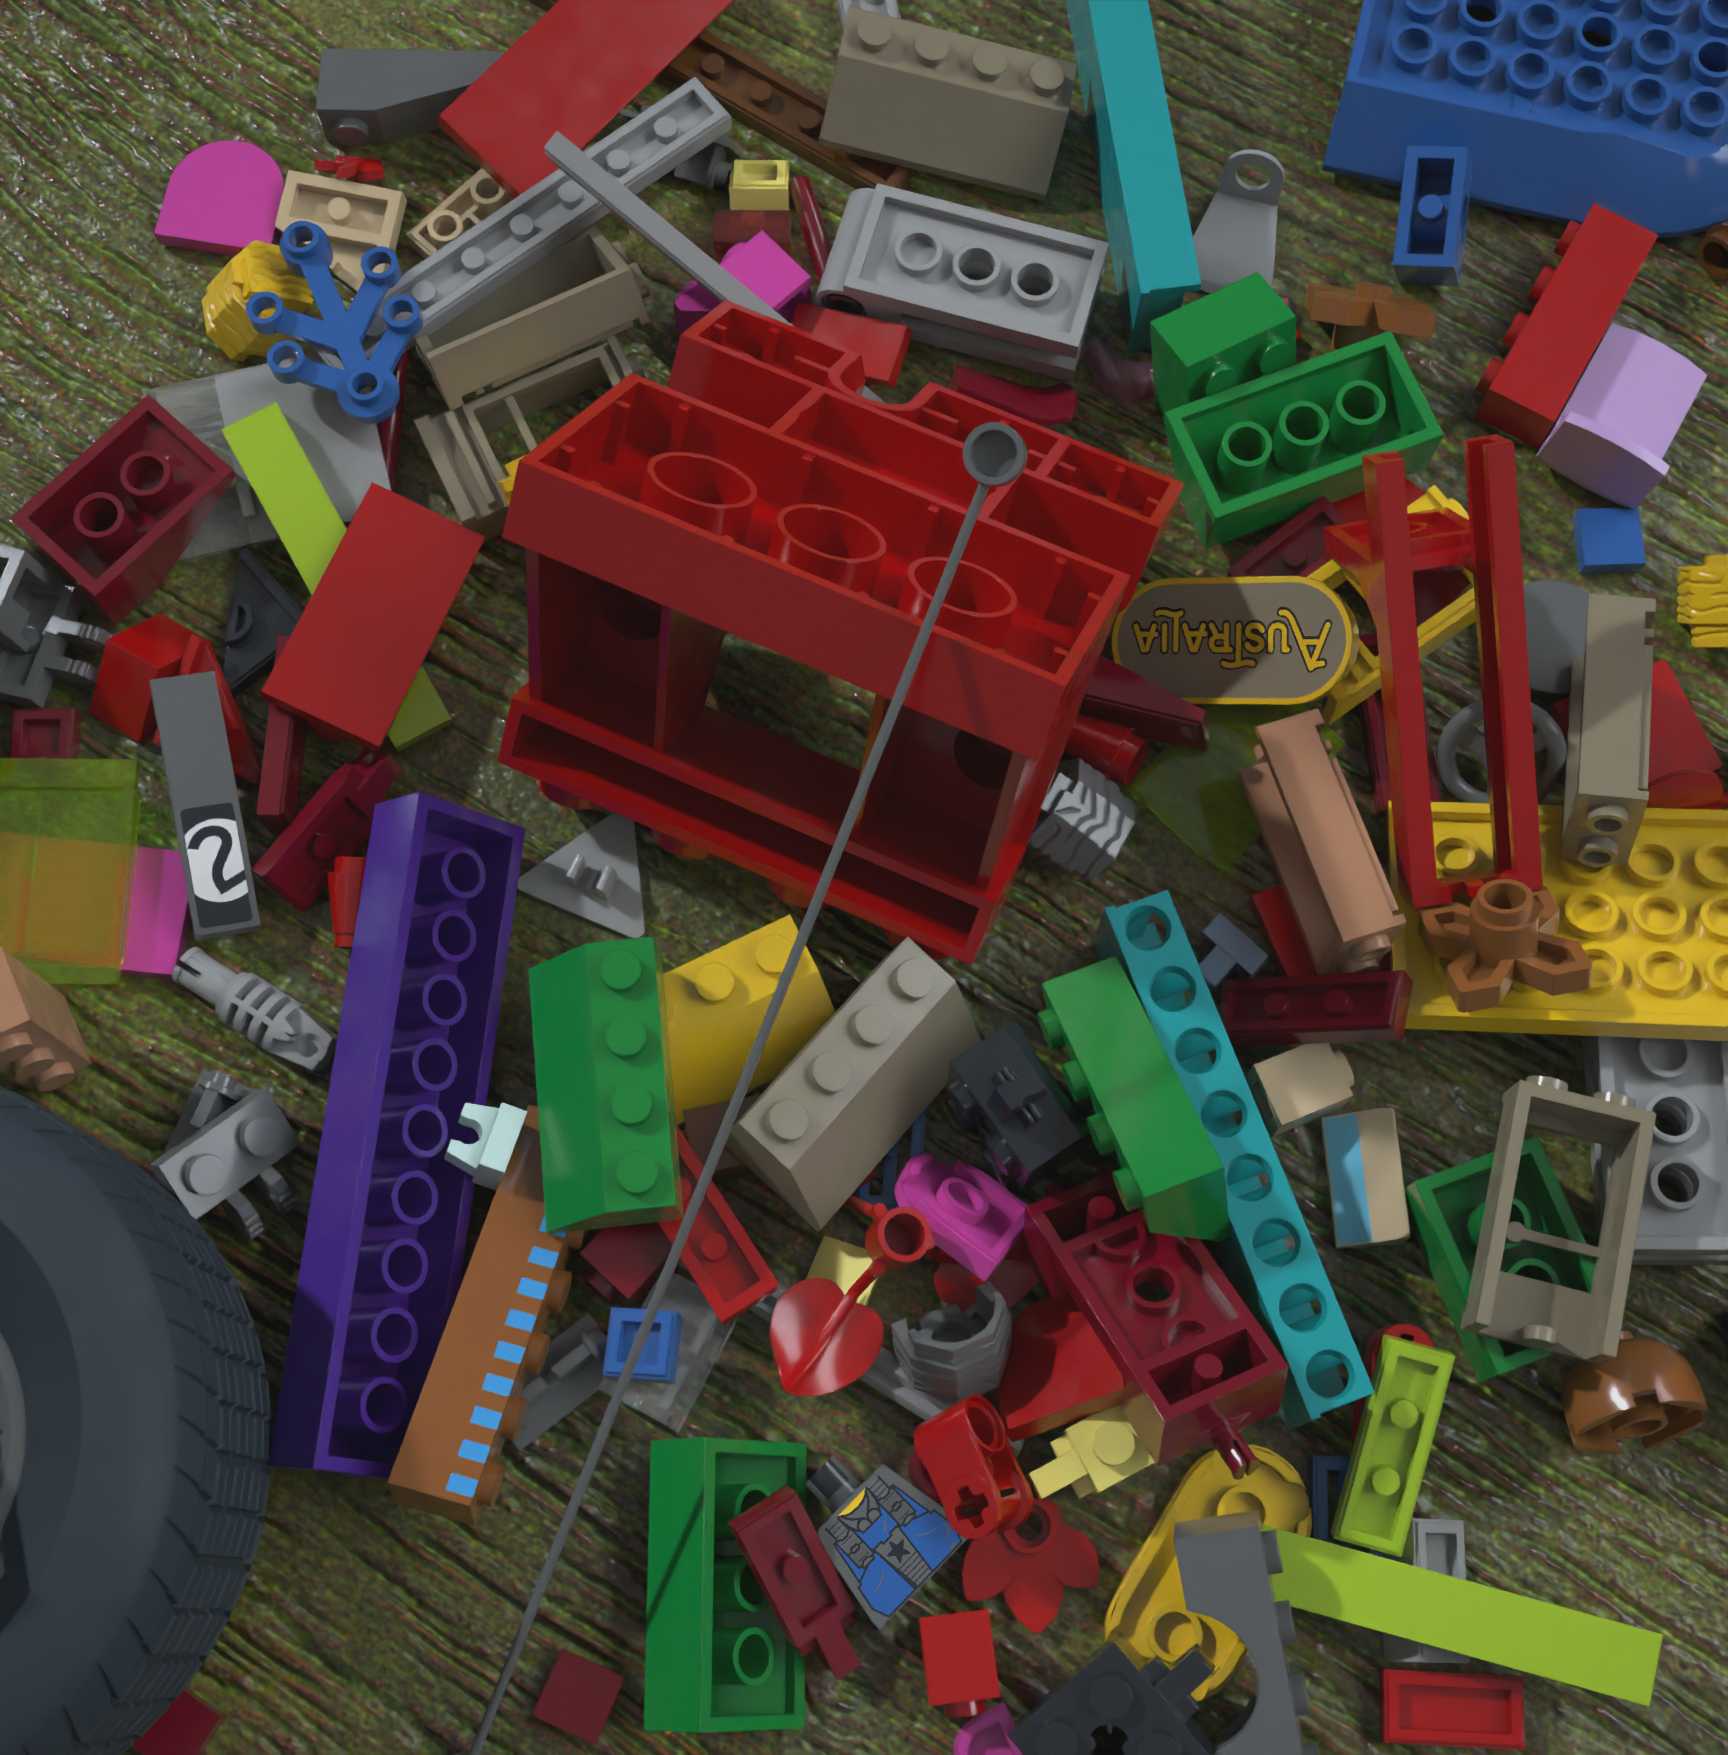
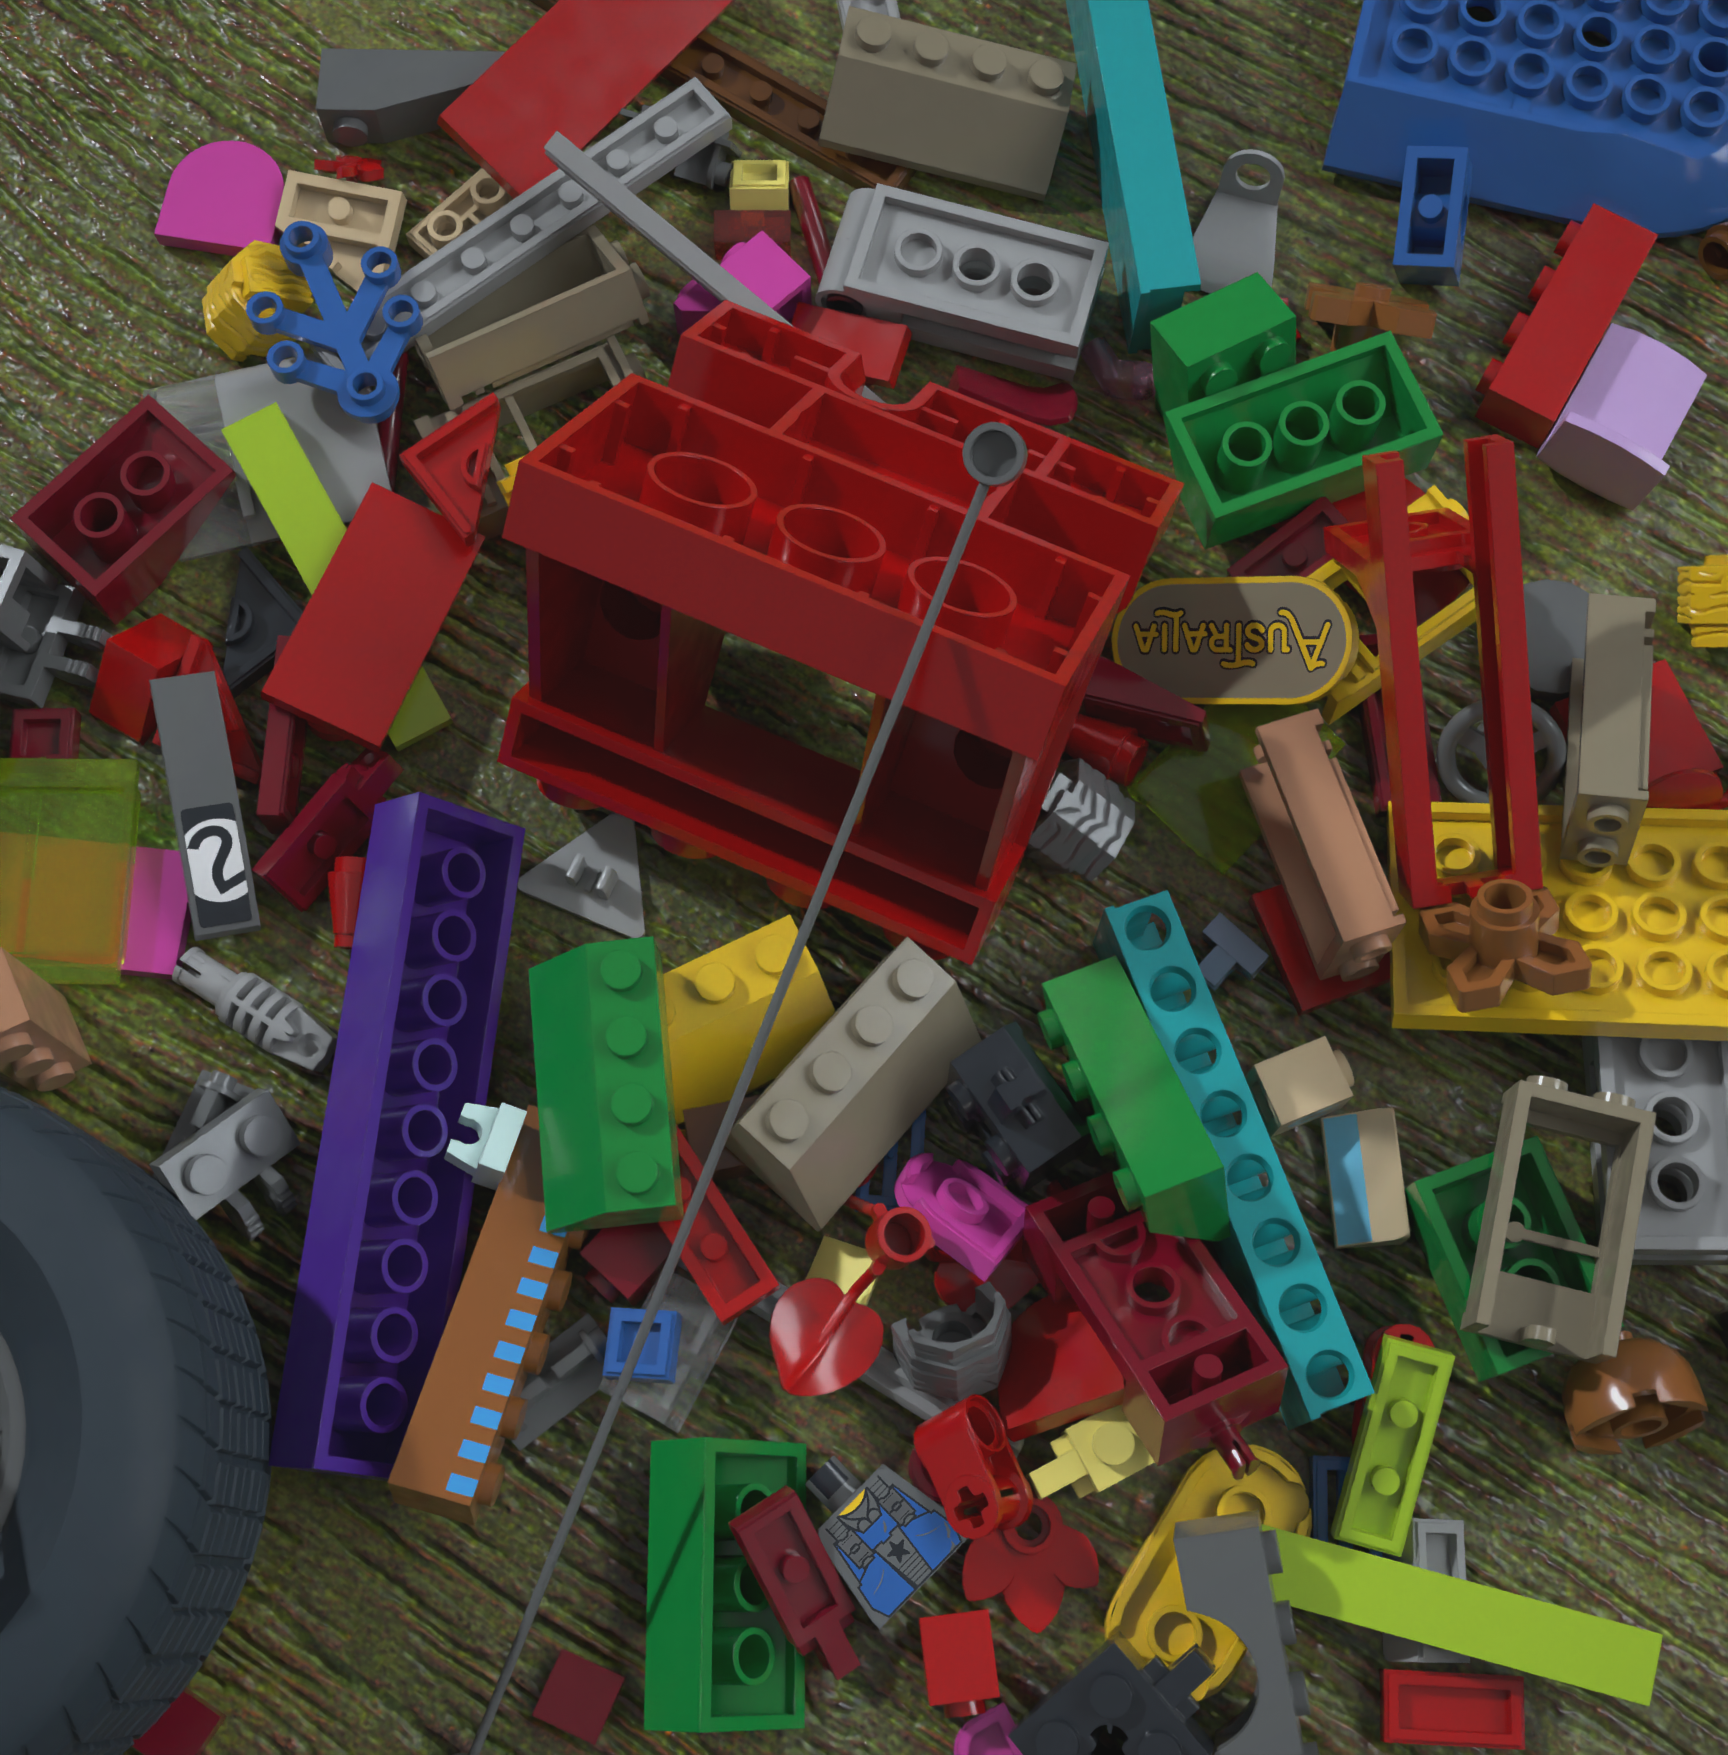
dark red tile [1218,970,1413,1047] -> none
blue tile [1572,507,1646,574] -> none
none -> red tile [399,392,501,548]

